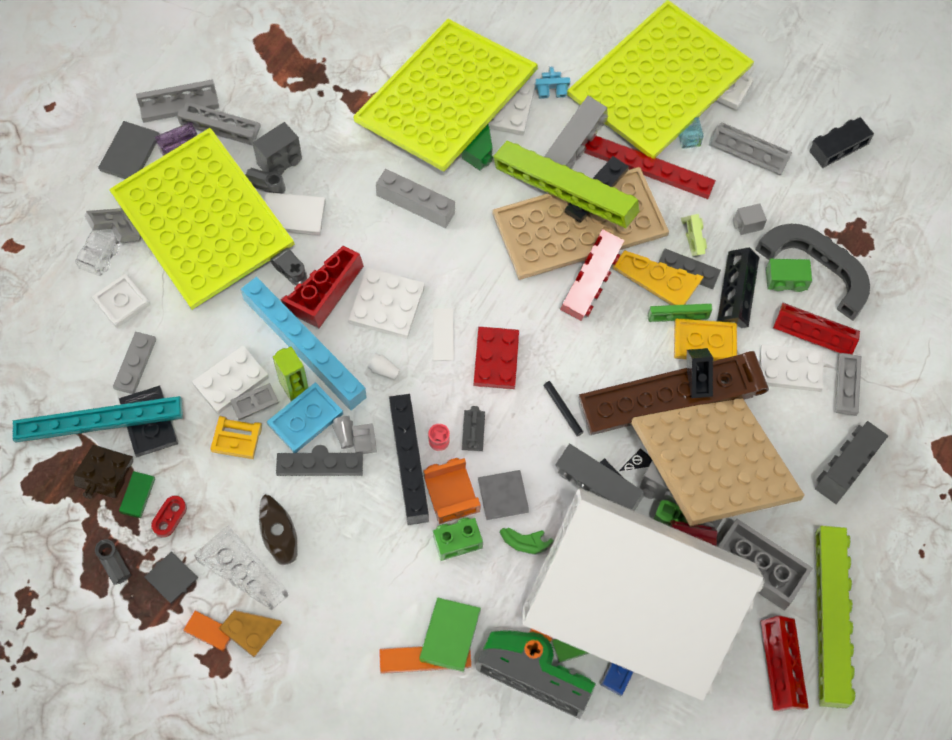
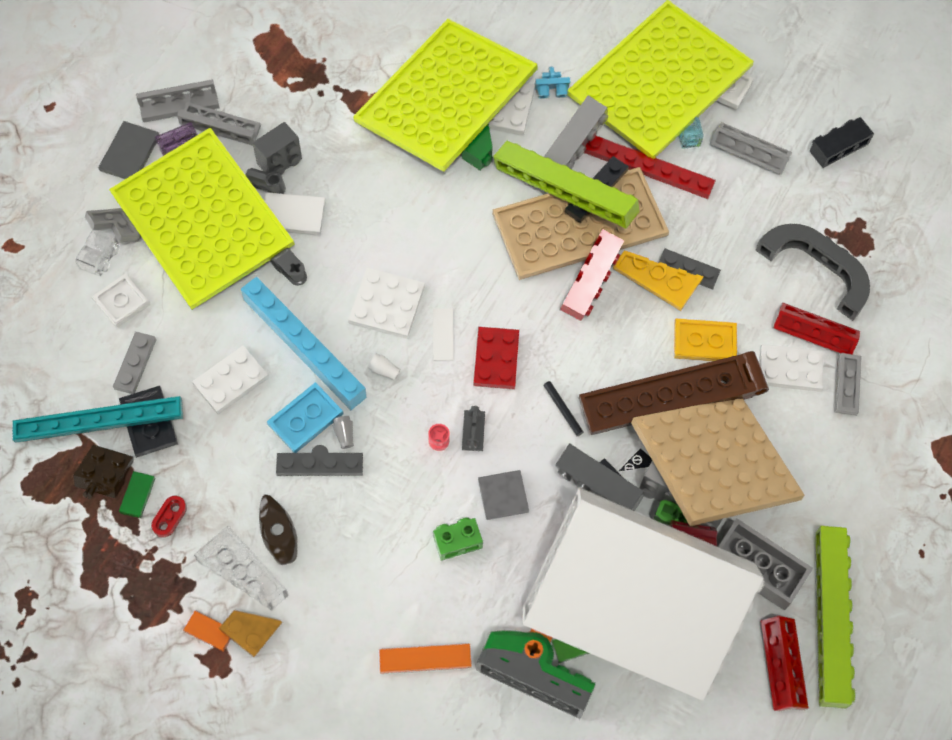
dark grey piece [95,539,131,585] -> none
dark grey piece [144,551,198,604] -> none
yellow plate [210,416,262,459] -> none
light grey hinge [230,383,279,420] -> none
lime brick [272,346,309,401] -> none
red wedge [281,246,364,328] -> none
light grey panel [352,423,377,454] -> none
light grey brick [376,168,455,228] -> none
black brick [389,394,429,525] -> none
bright green tile [419,598,481,672] -> none
orange panel [423,458,481,524] -> none
bright green piece [500,528,554,555] -> none
blue plate [601,662,633,696] -> none
bright green tile [648,304,712,322] -> none
yellowish green wing [681,214,707,256] -> none
black slope [687,348,713,398] -> none
black fence [717,247,759,328] -> none
light grey brick [733,204,767,235] -> none
bright green brick [766,259,812,292] -> none
dark grey wedge [815,420,889,504] -> none

